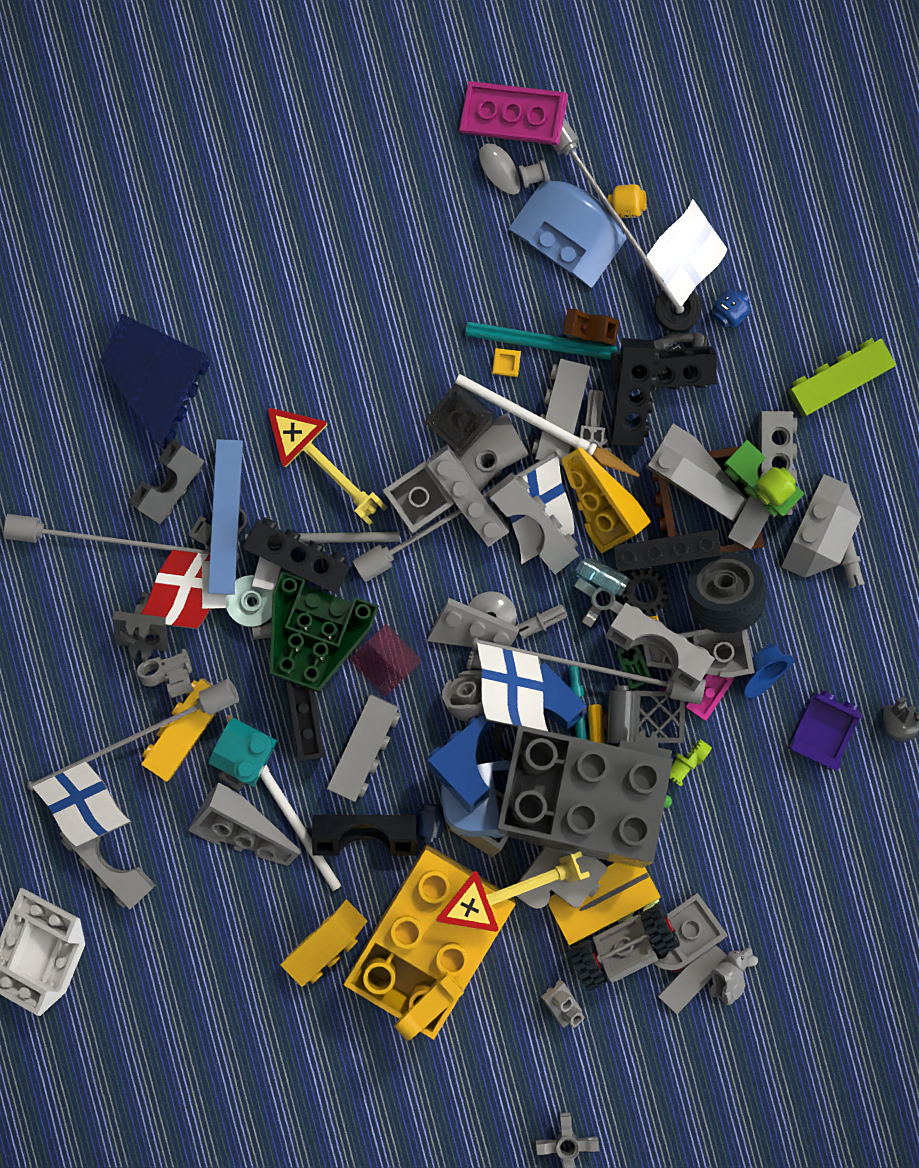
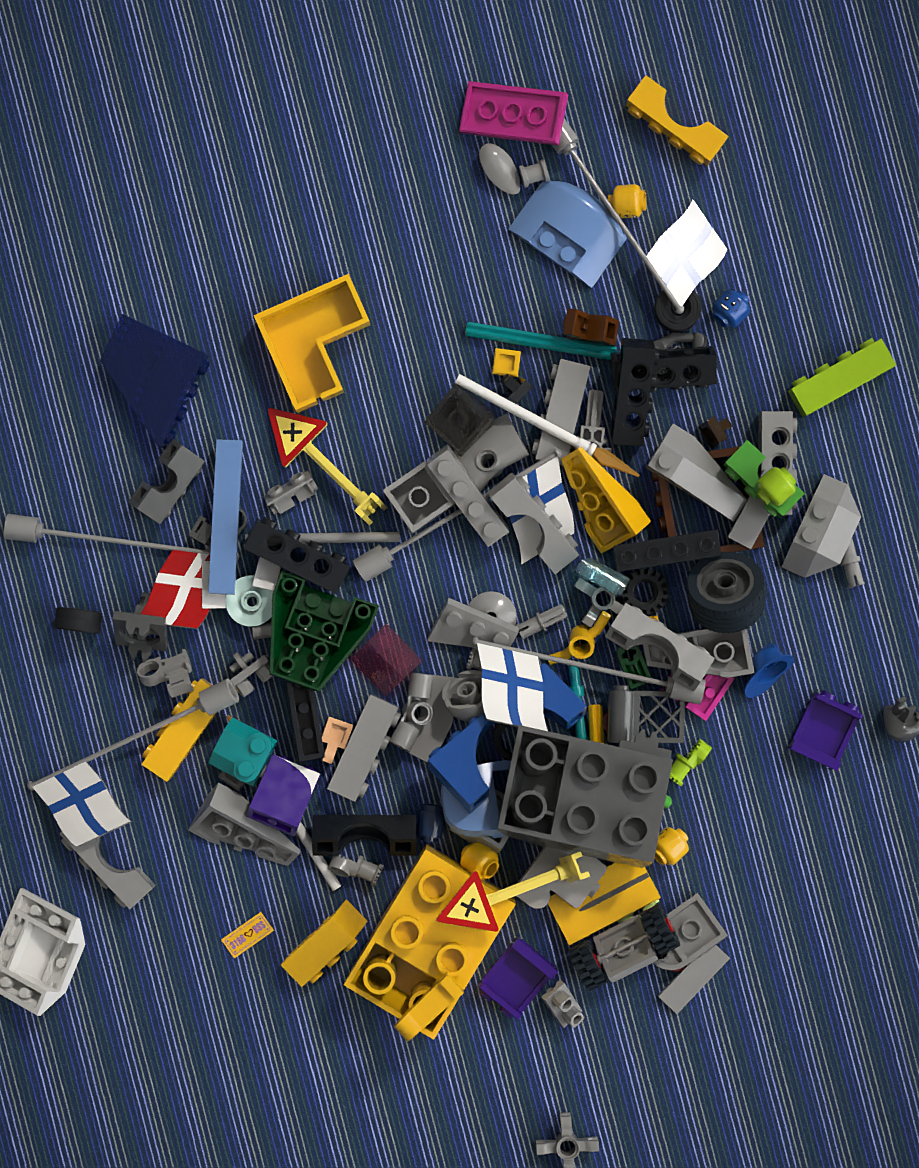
light grey animal [710,947,758,1005] -> none
none -> black tyre [54,607,103,634]
none -> yellow sticker [221,912,274,958]
none -> light grey hips [230,652,273,697]
none -> dark purple panel [247,755,320,837]
none -> yellow piece [254,274,371,413]
none -> light grey hinge [264,471,318,515]
none -> light nougat plate [322,717,353,764]
none -> light grey connector [328,855,384,887]
none -> light grey panel [389,673,457,763]
none -> yellow head [460,842,499,880]
none -> dark purple panel [478,935,558,1020]
none -> black tile [500,374,533,404]
none -> yellow piece [548,611,611,665]
none -> yellow arch [626,75,729,166]
none -> yellow head [654,827,689,865]
none -> dark brown tile [698,416,732,448]

